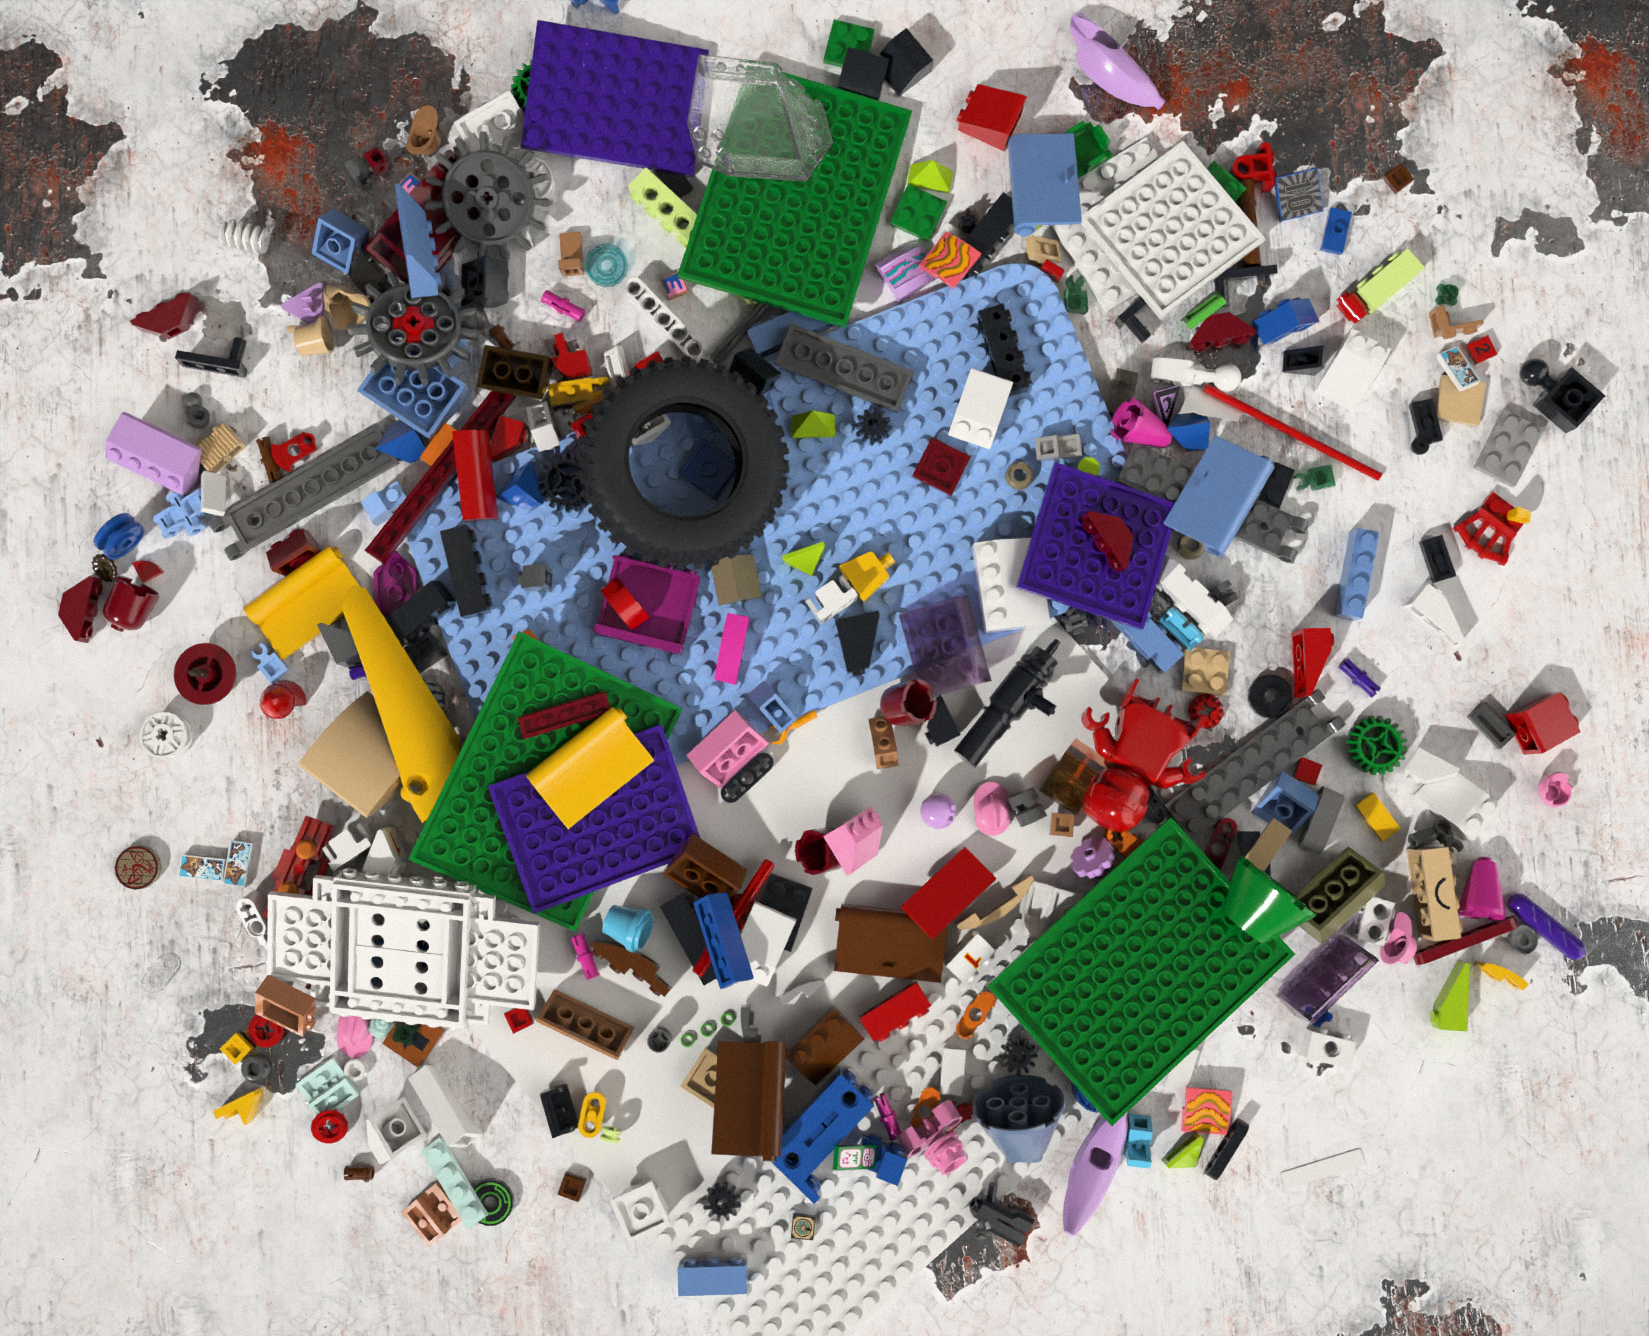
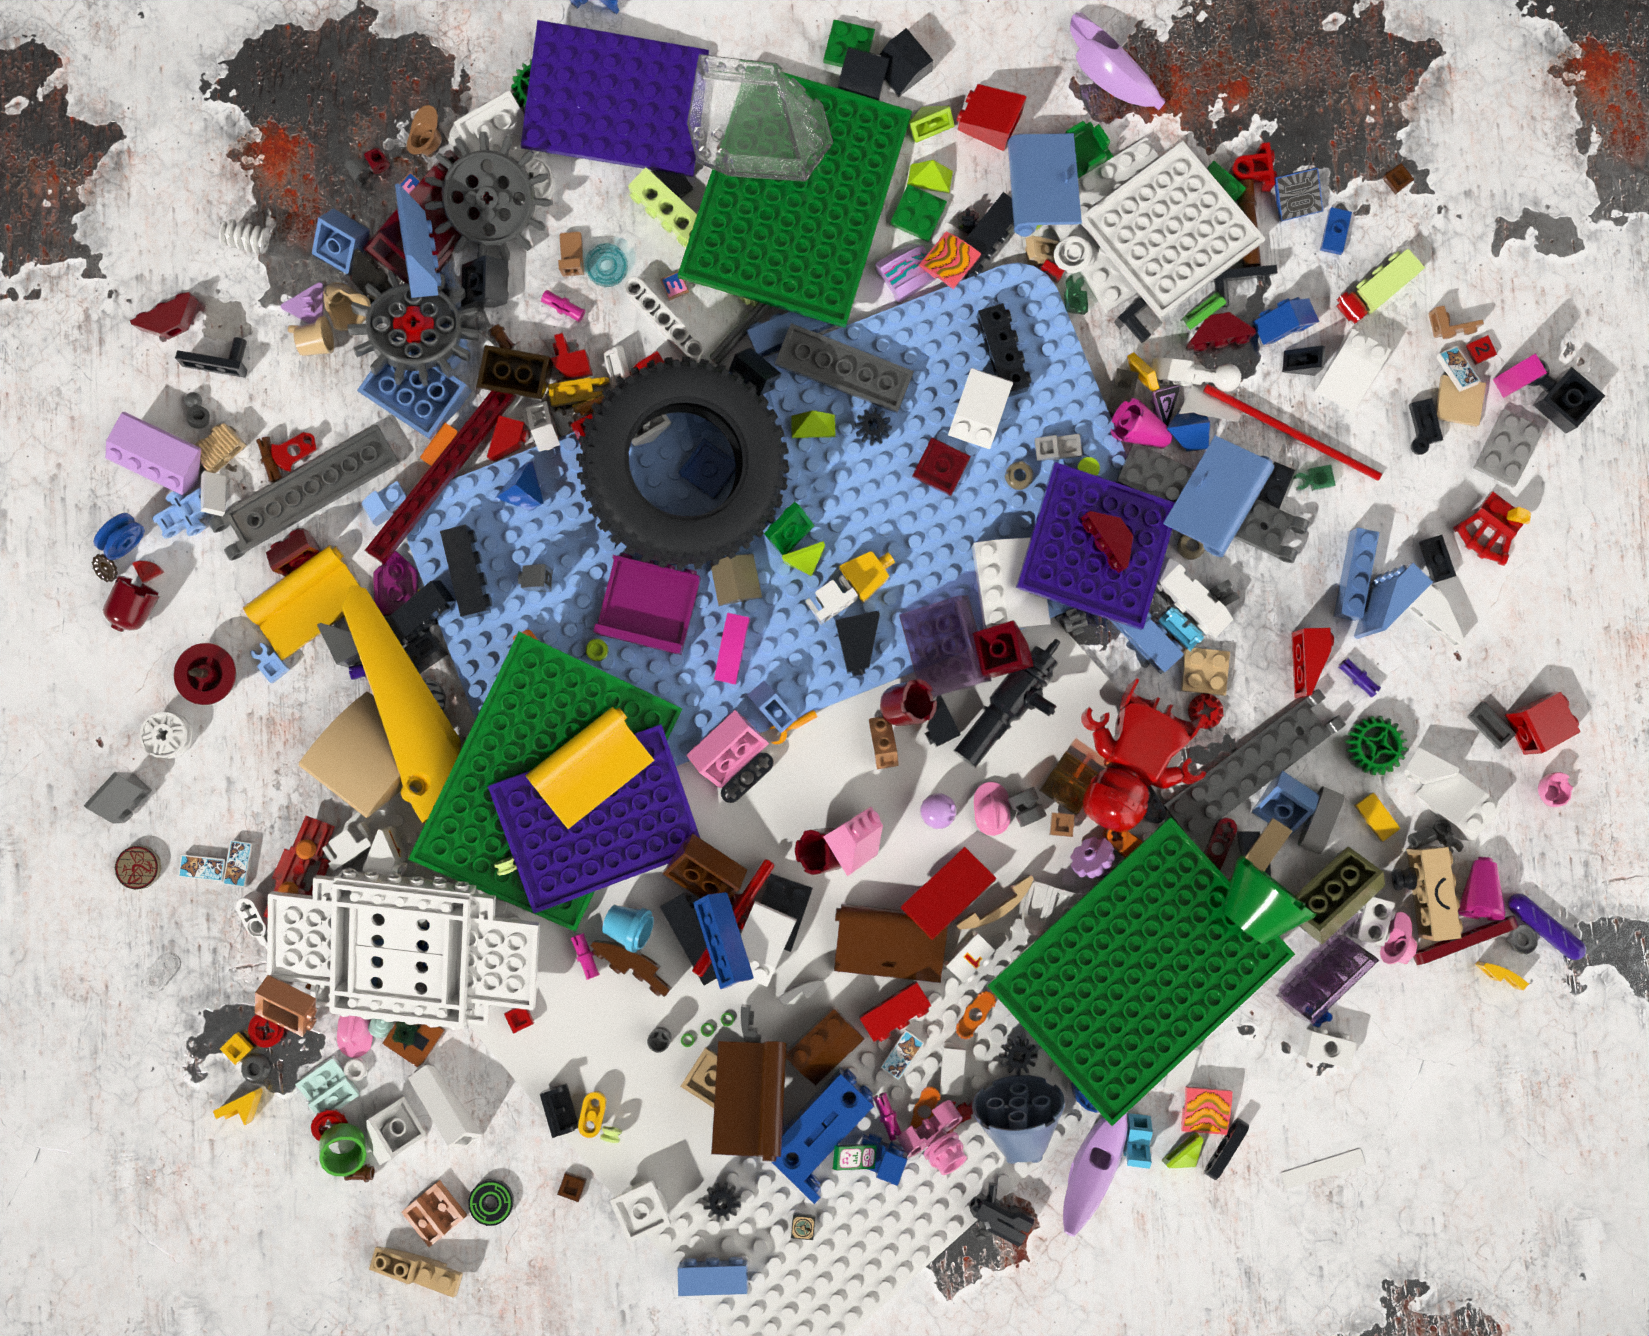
dark red slope [58,576,103,643] -> none
red helmet [259,680,307,719] -> none
blue slope [375,420,426,464] -> none
light aqua plate [421,1137,489,1229] -> none
red brick [452,430,499,522] -> none
dark red tile [517,691,610,739] -> none
medium nougat slope [535,989,635,1060] -> none
black gear [538,453,587,513] -> none
red brick [600,577,649,631] -> none
black tile [1247,674,1293,719] -> none
red tile [1293,757,1322,786] -> none
lime slope [1430,961,1470,1032] -> none
clear green plate [1435,284,1458,306] -> none
none -> slope [84,772,152,824]
none -> bright green piece [319,1123,367,1176]
none -> tan slope [369,1246,463,1298]
none -> yellowish green bush [494,857,517,876]
none -> lime tile [586,639,609,661]
none -> green plate [764,501,815,555]
none -> tile [880,1029,924,1080]
none -> lime slope [909,105,955,143]
none -> dark red slope [973,620,1033,678]
none -> white piece [1054,236,1093,273]
none -> yellow tile [1127,352,1159,392]
none -> medium blue slope [1354,563,1433,639]
none -> black wheel [1392,867,1417,891]
none -> dark pink slope [1493,354,1547,398]

